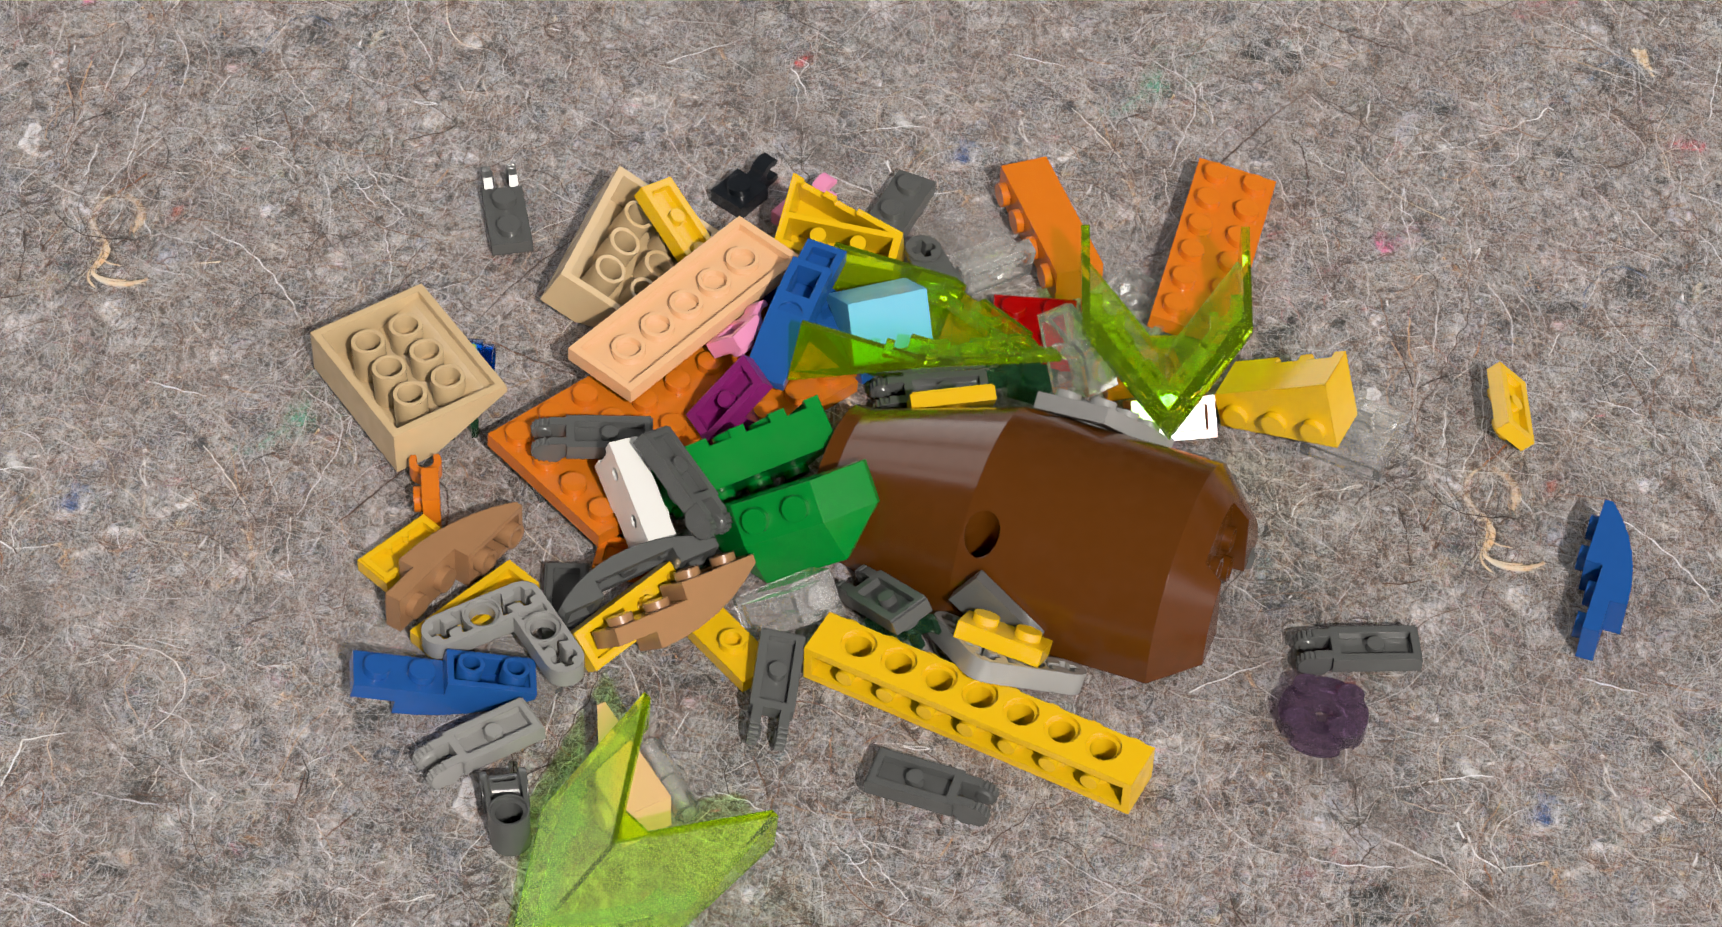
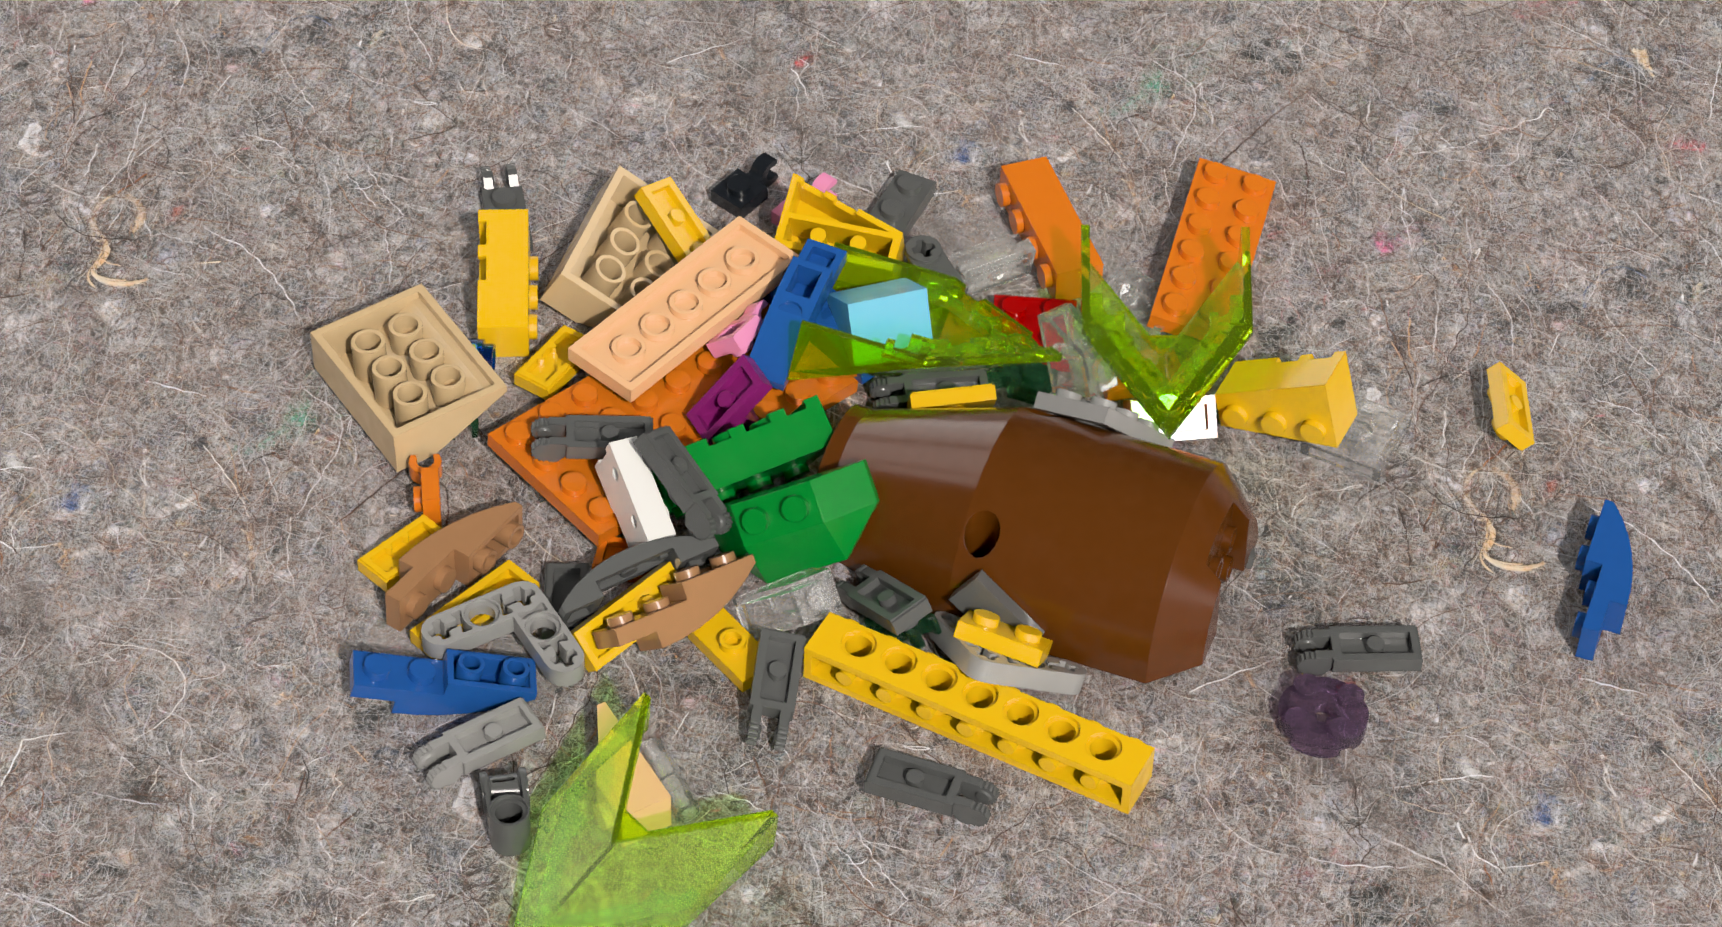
none -> yellow wedge [477,209,539,357]
none -> yellow plate [514,325,584,400]

